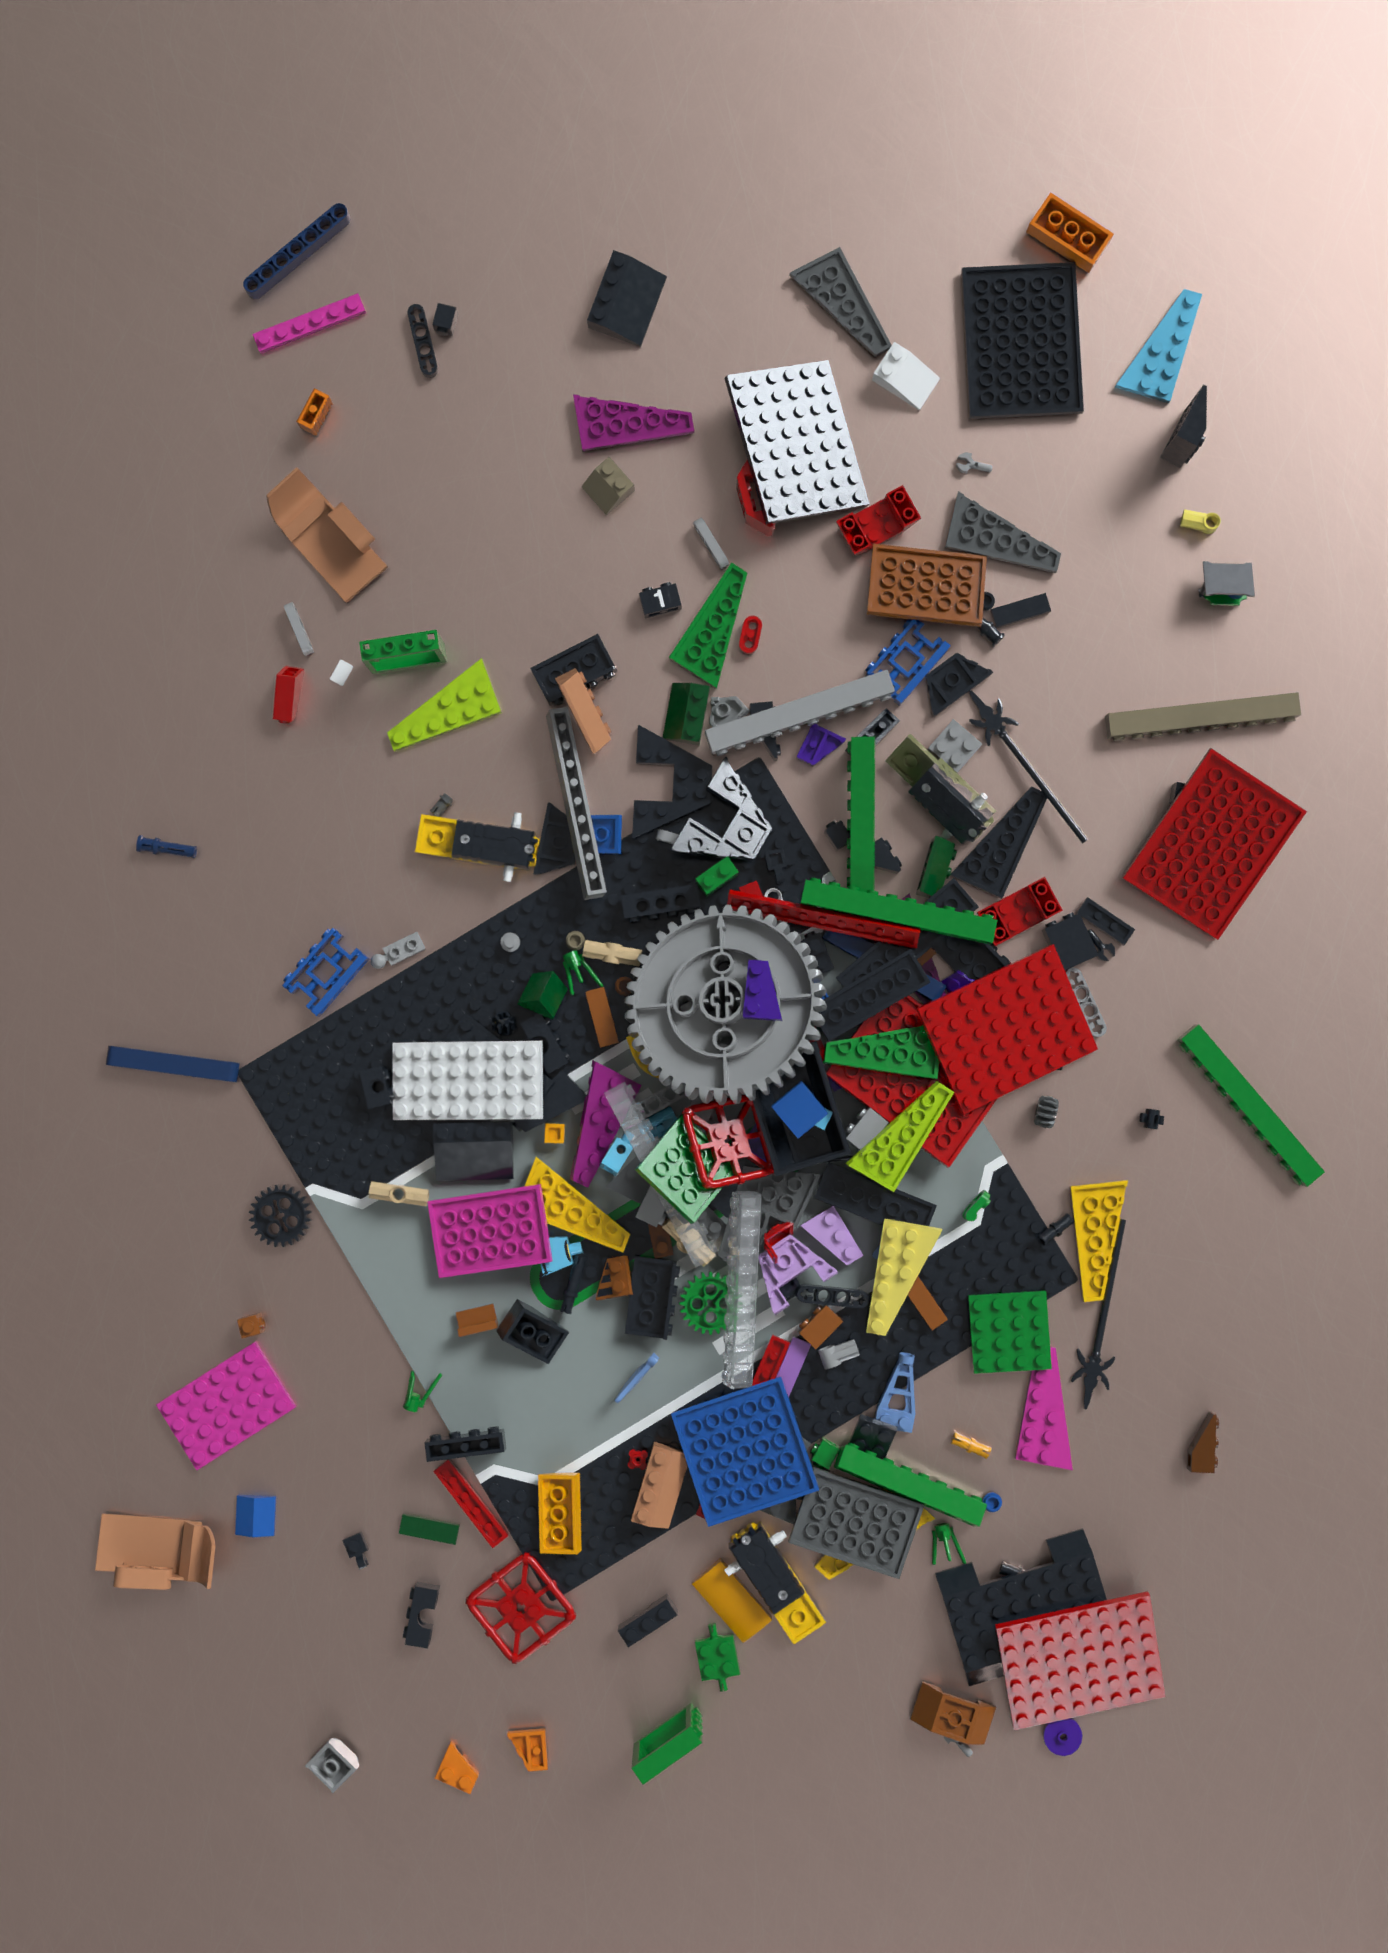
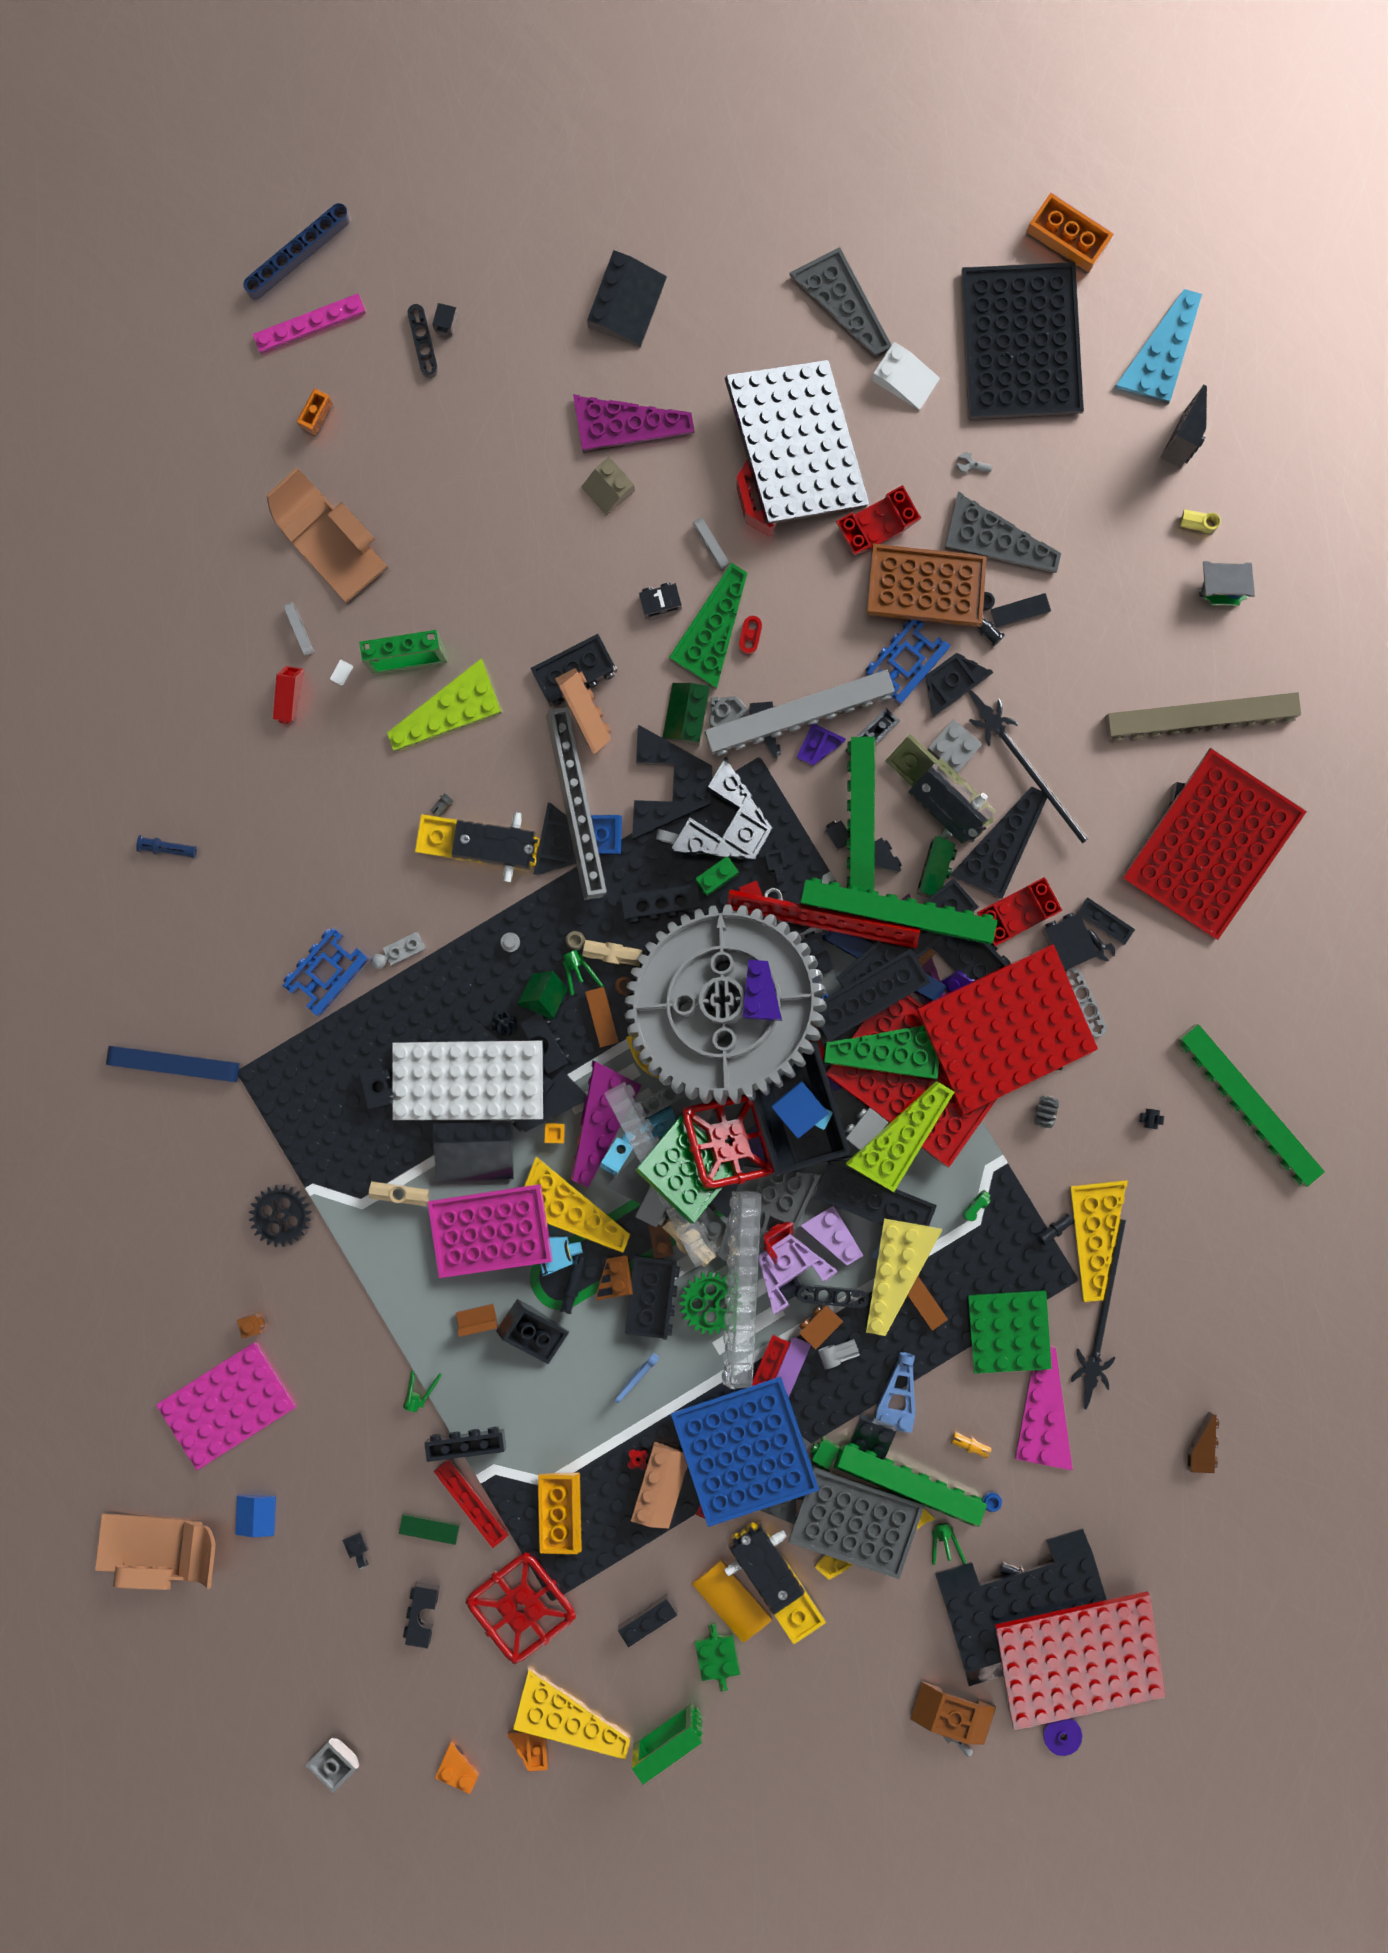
none -> yellow wing [512,1670,630,1760]

